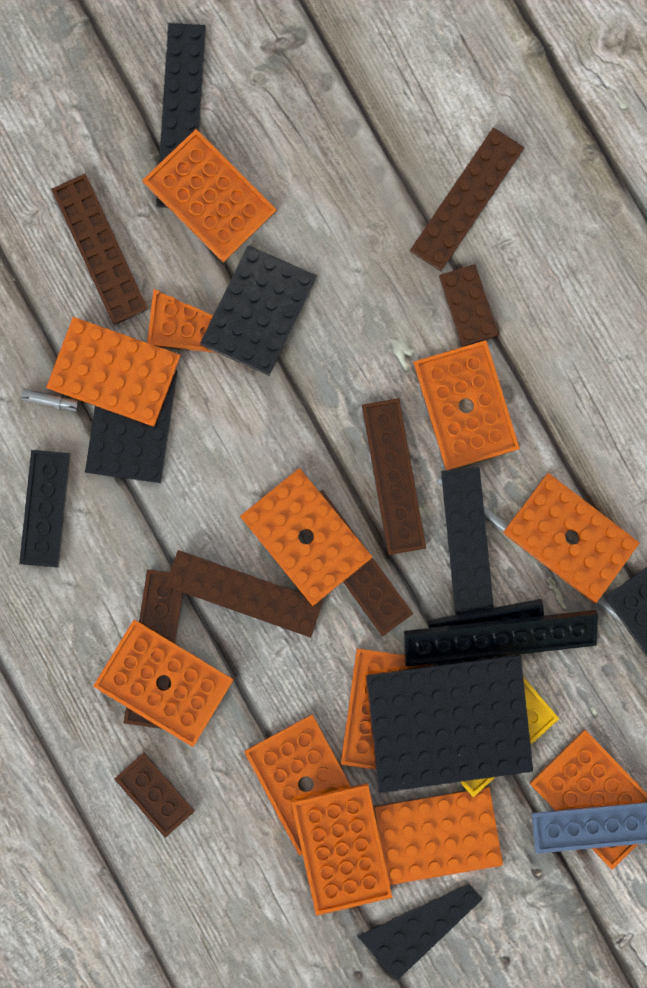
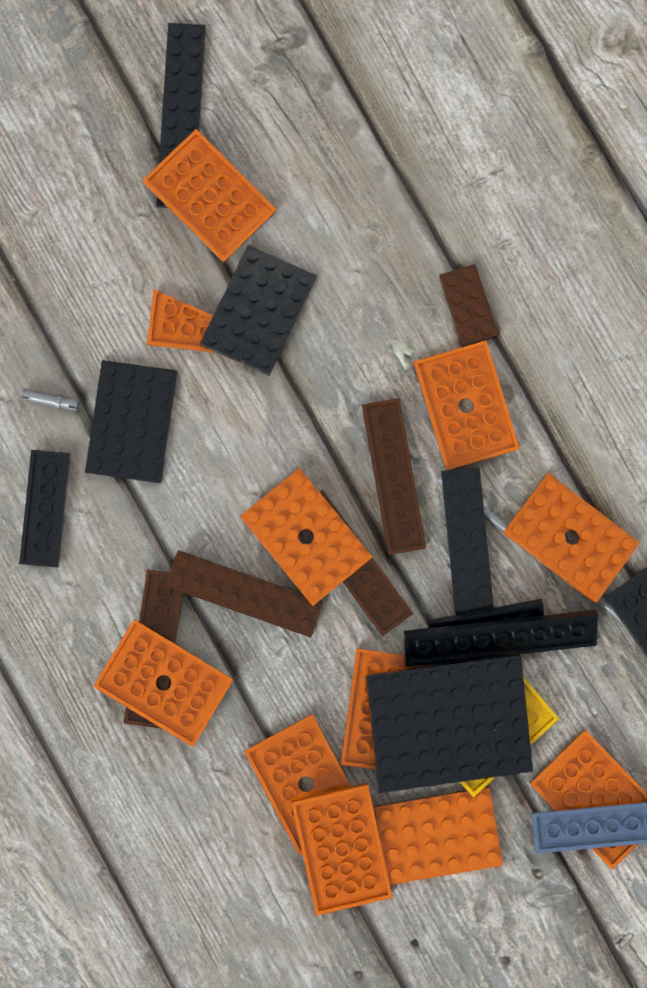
orange plate [46,317,181,427] -> none
reddish brown plate [51,173,148,325] -> none
reddish brown plate [114,752,195,838] -> none
black wing [357,883,483,981] -> none
reddish brown plate [410,127,525,272] -> none

